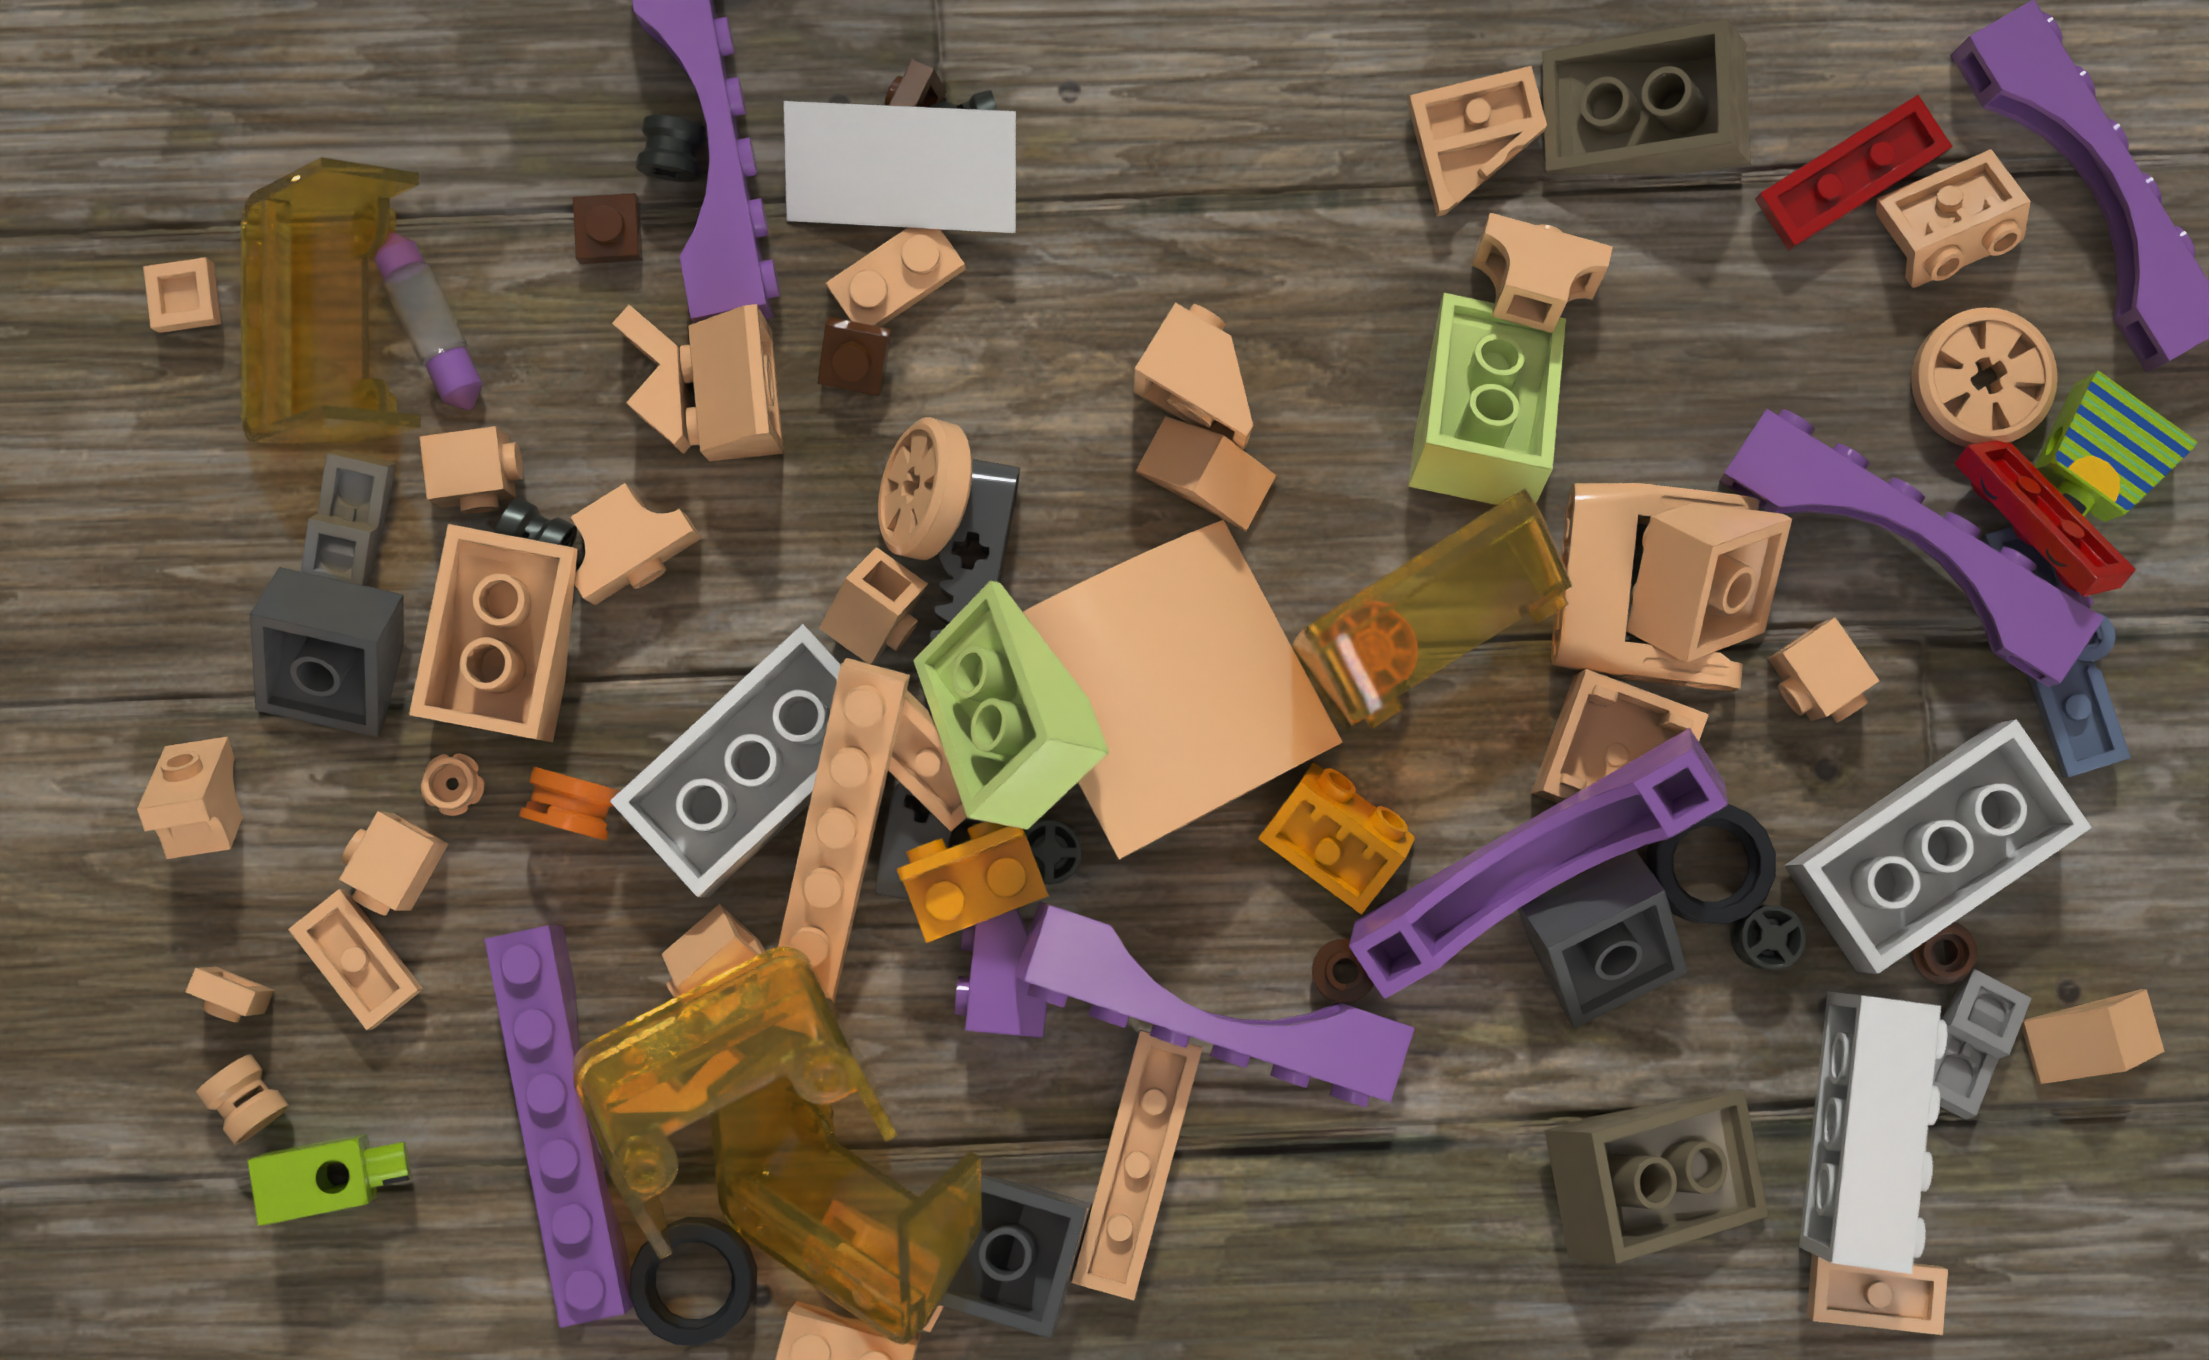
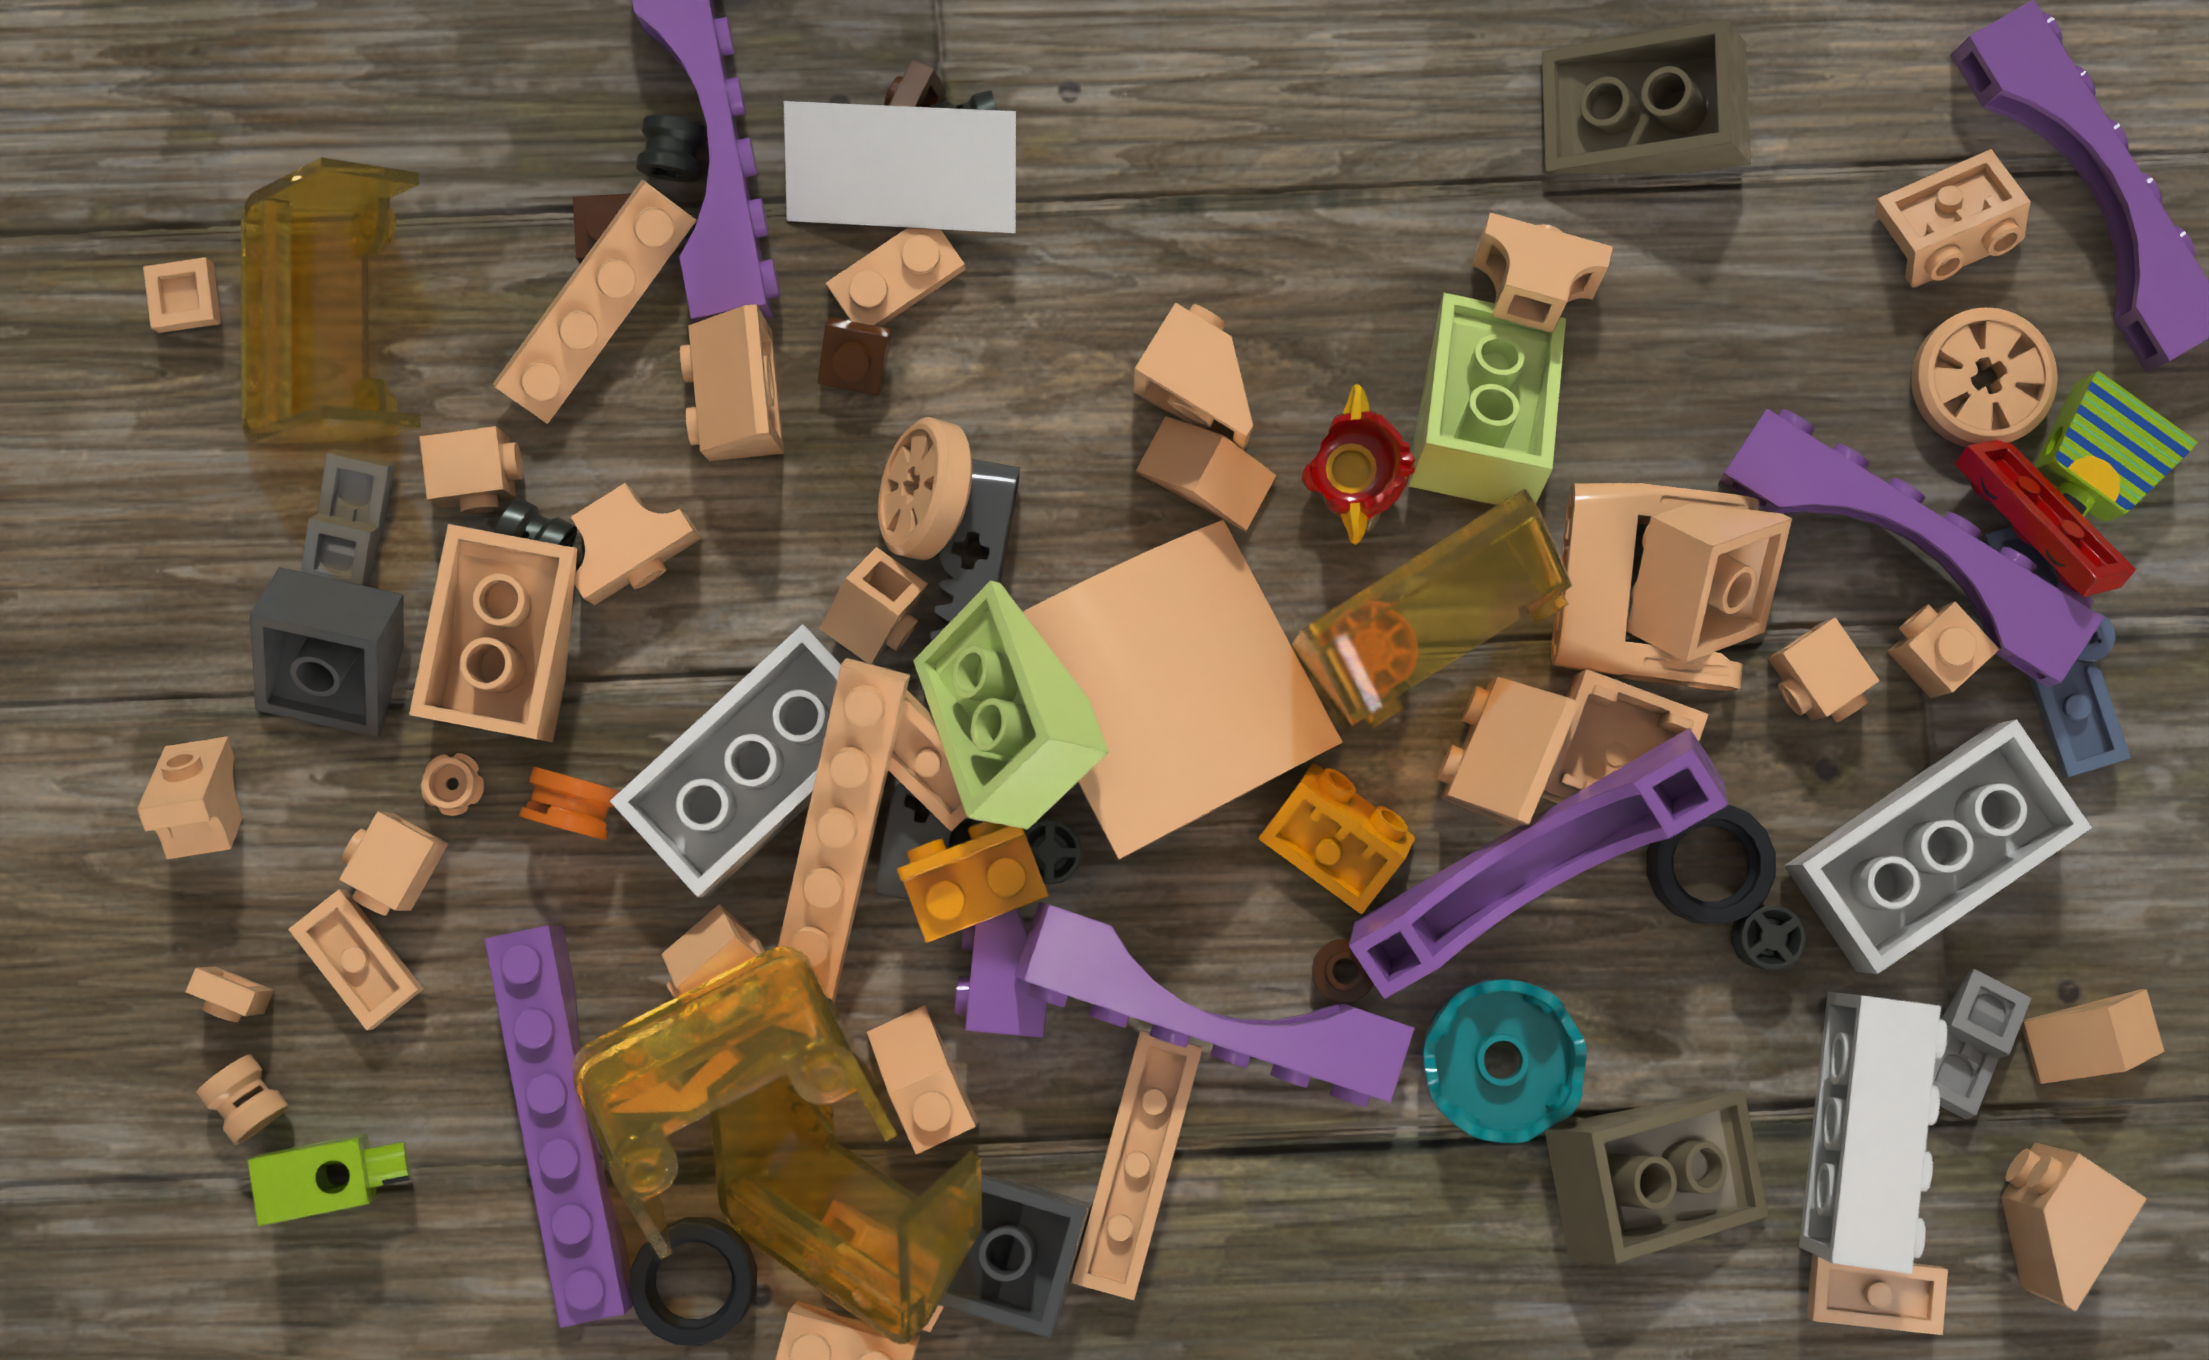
piece [374,229,483,411] -> none
light nougat slope [612,305,691,454] -> none
light nougat wing [1407,66,1547,217] -> none
dark grey slope [1518,849,1688,1029] -> none
red plate [1755,95,1953,251] -> none
reddish brown plate [1910,922,1977,984] -> none
none -> light nougat plate [493,180,697,424]
none -> light nougat slope [867,1004,979,1155]
none -> red hair [1301,384,1415,545]
none -> teal plate [1421,979,1587,1143]
none -> light nougat slope [1437,677,1580,828]
none -> light nougat brick [1887,602,2000,698]
none -> light nougat slope [2001,1142,2147,1312]

